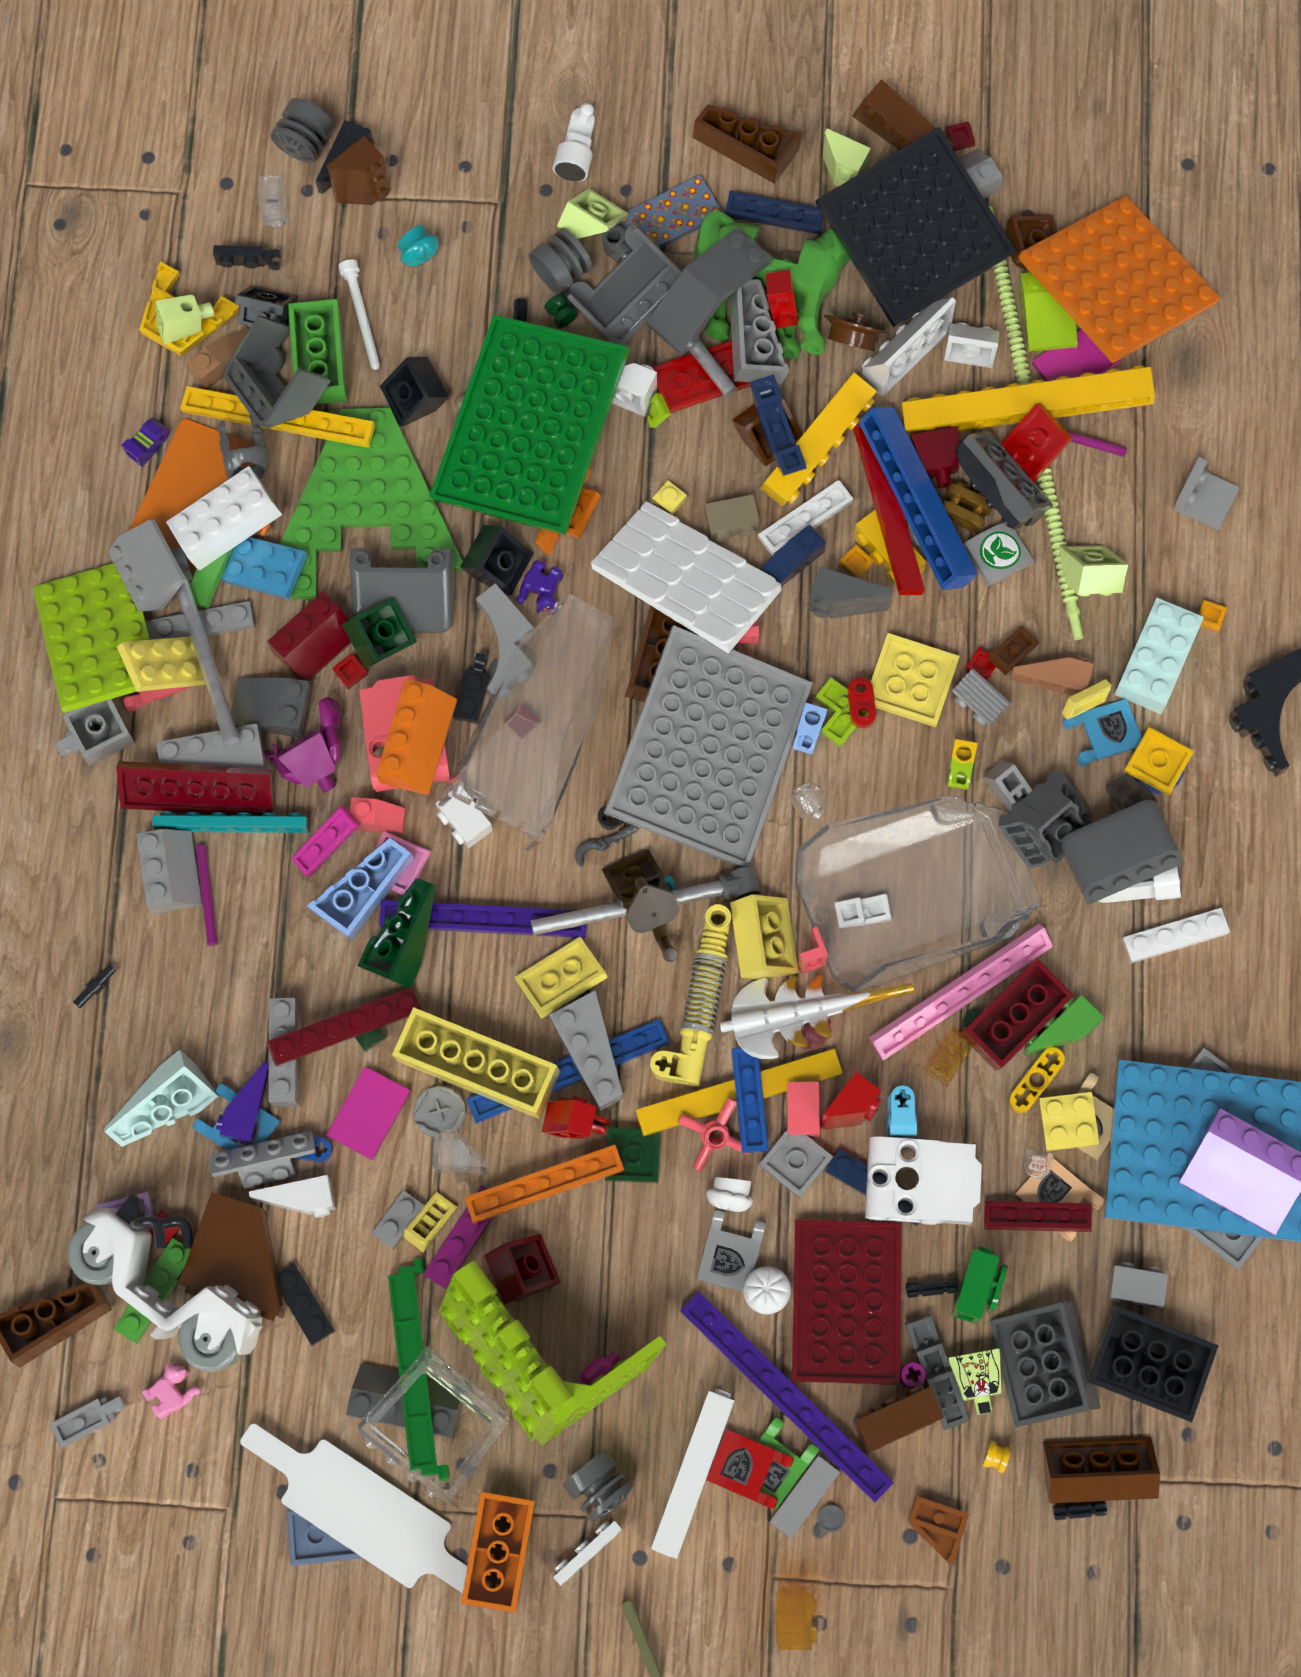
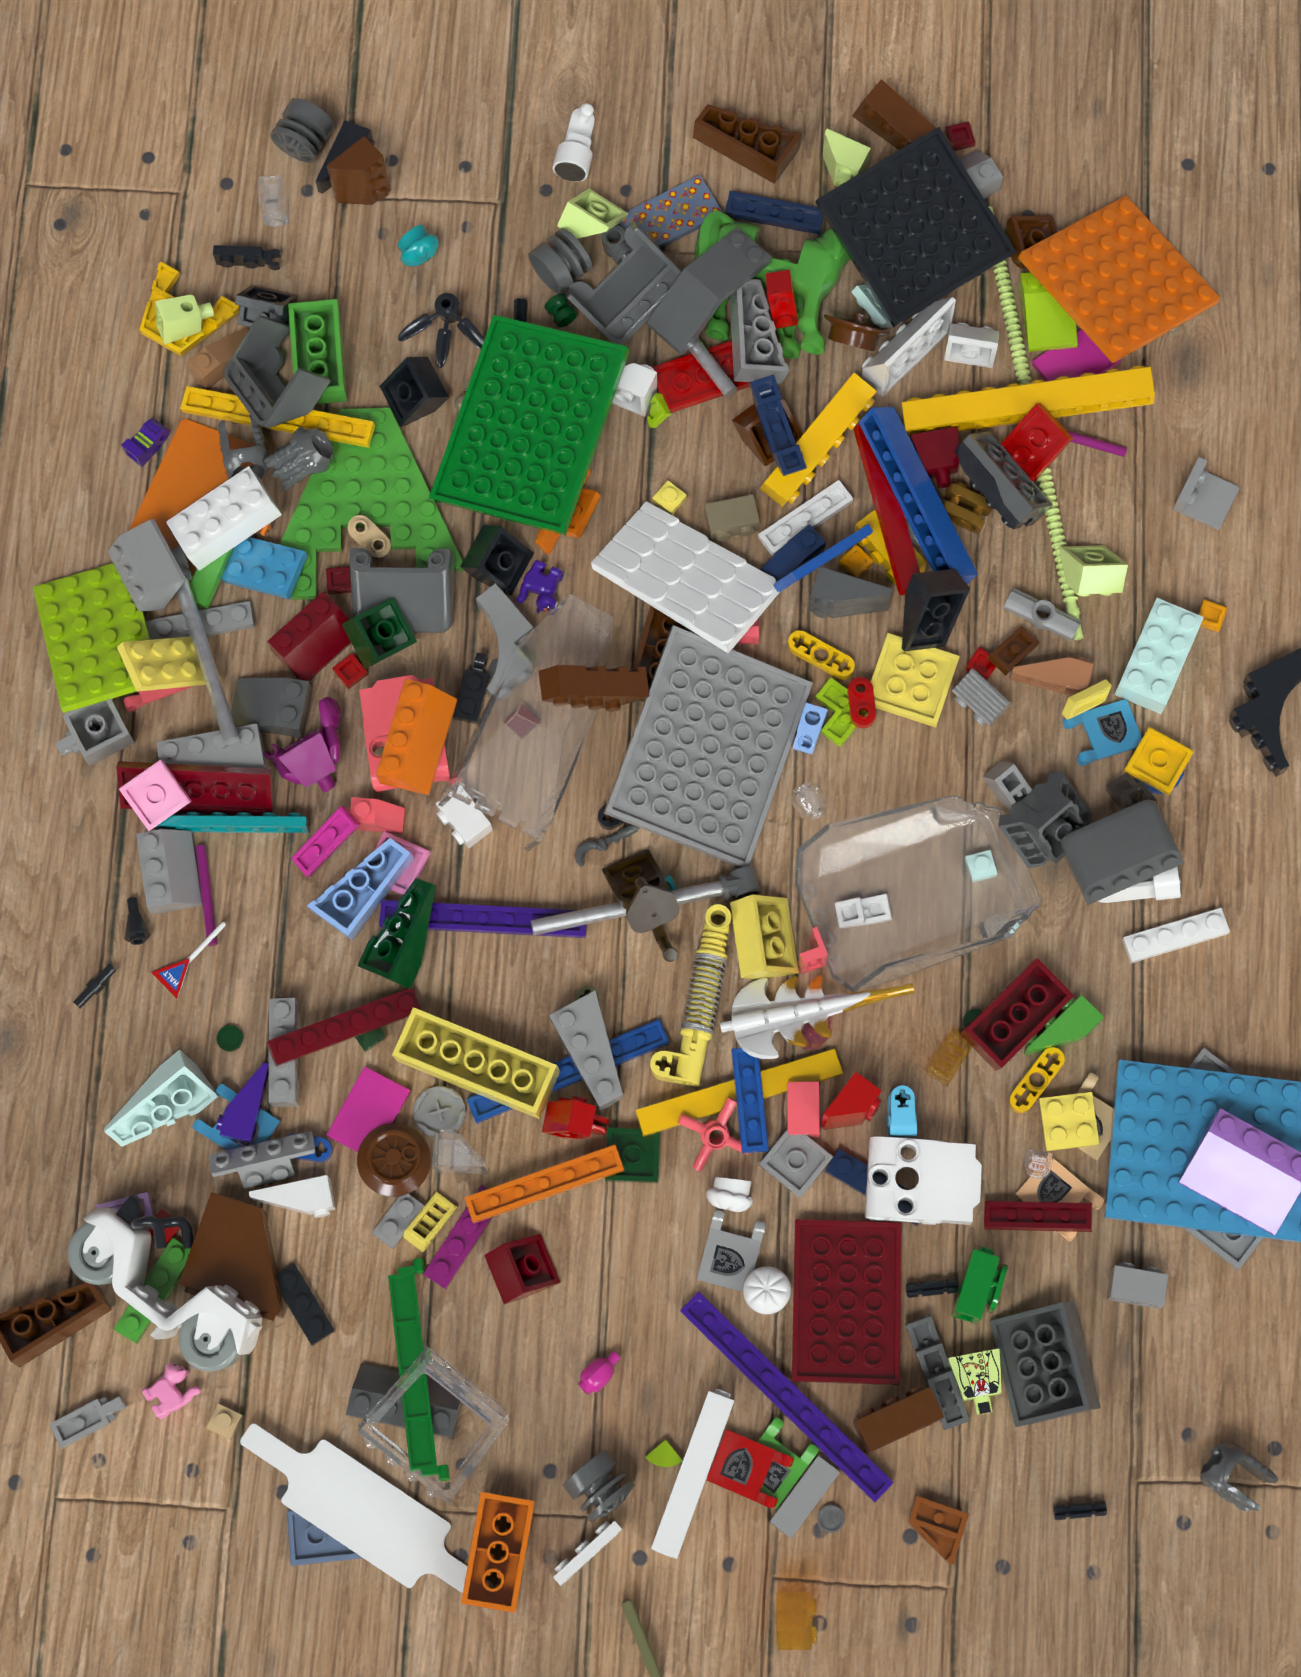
white piece [338,259,380,370] -> none
lime bracket [438,1260,667,1446] -> none
light yellow plate [514,937,608,1019] -> none
bright pink plate [869,924,1053,1061] -> none
magenta bush [900,1362,926,1389] -> none
leg [947,739,978,790] -> none
slope [963,523,1034,586] -> none
yellow wheel [982,1440,1012,1474] -> none
reddish brown slope [1043,1437,1160,1503] -> none
black slope [1088,1306,1219,1423] -> none
none -> bright pink tile [119,759,192,831]
none -> black cone [124,897,150,945]
none -> piece [151,922,226,999]
none -> tan plate [206,1404,243,1440]
none -> dark green piece [216,1025,243,1052]
none -> dark grey piece [264,427,333,490]
none -> dark red tile [326,566,351,595]
none -> tan plate [347,515,391,558]
none -> reddish brown wheel [357,1123,431,1197]
none -> black plant [398,293,484,368]
none -> reddish brown wedge [538,665,650,712]
none -> lime tile [645,1440,683,1467]
none -> blue tile [773,524,873,592]
none -> yellow beam [788,630,855,680]
none -> light aqua plate [852,284,893,329]
none -> black slope [902,569,970,652]
none -> light aqua plate [965,850,998,883]
none -> light grey piece [1003,588,1082,642]
none -> dark grey piece [1199,1443,1278,1512]

